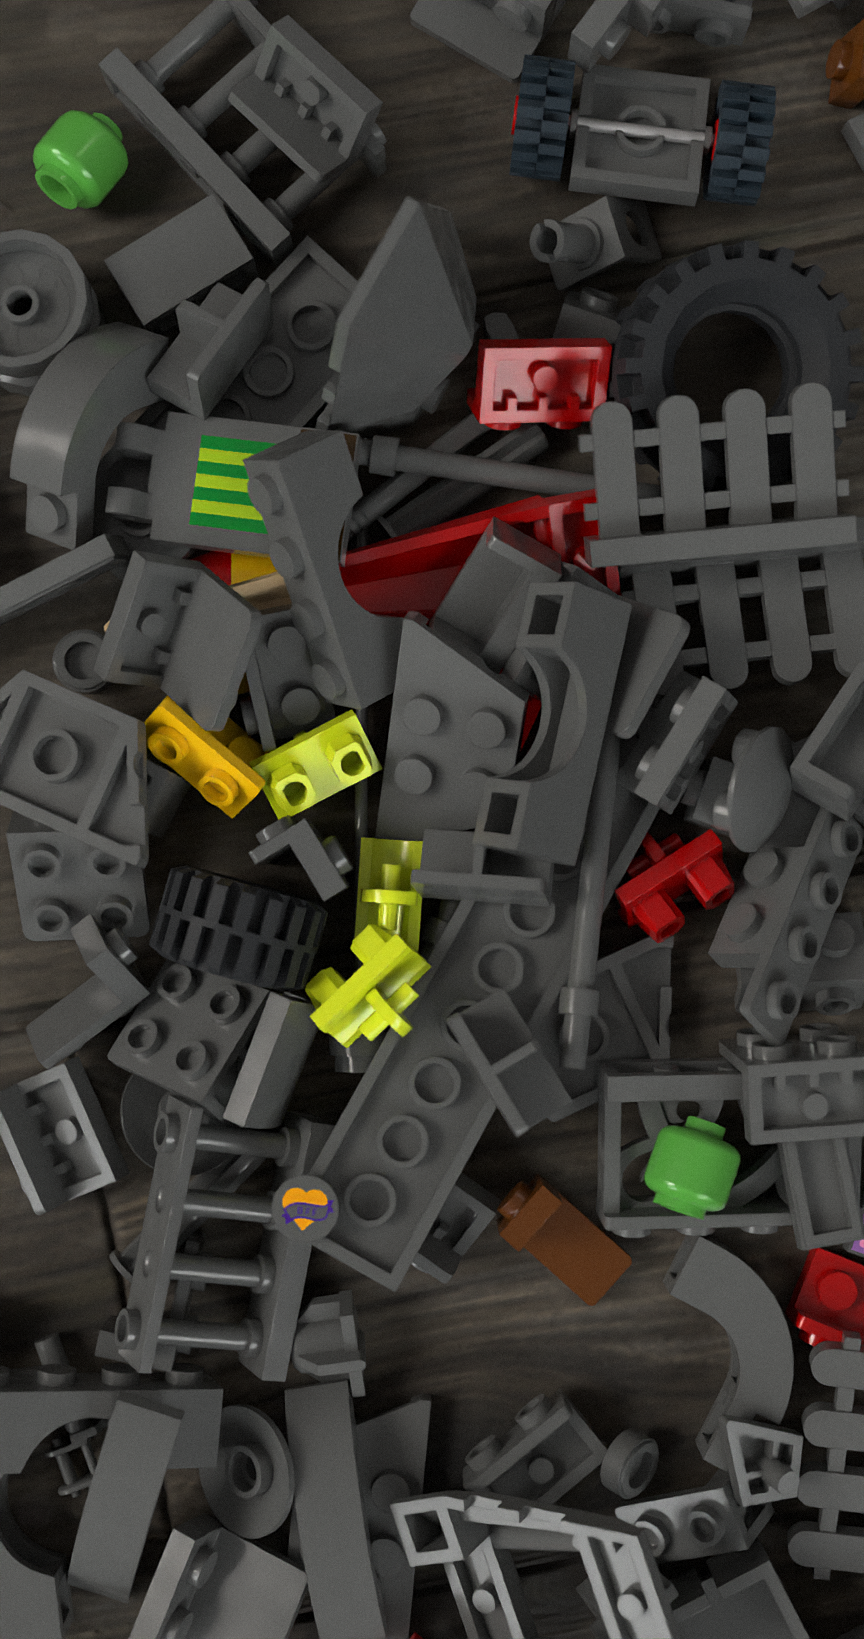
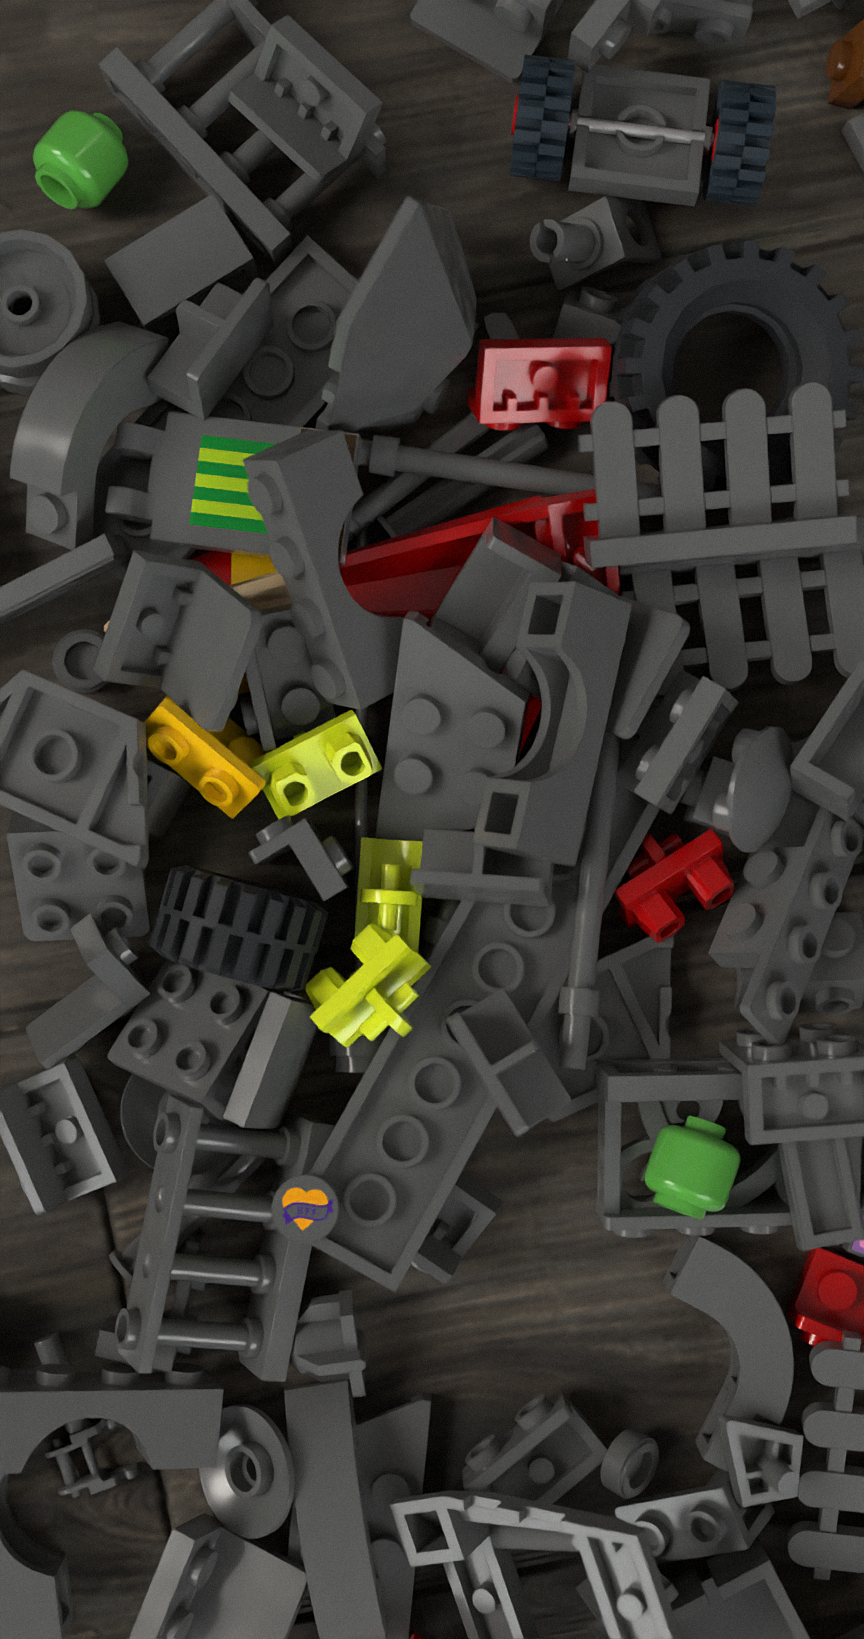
dark grey slope [67,1391,185,1603] -> none
reddish brown bracket [496,1173,632,1306] -> none

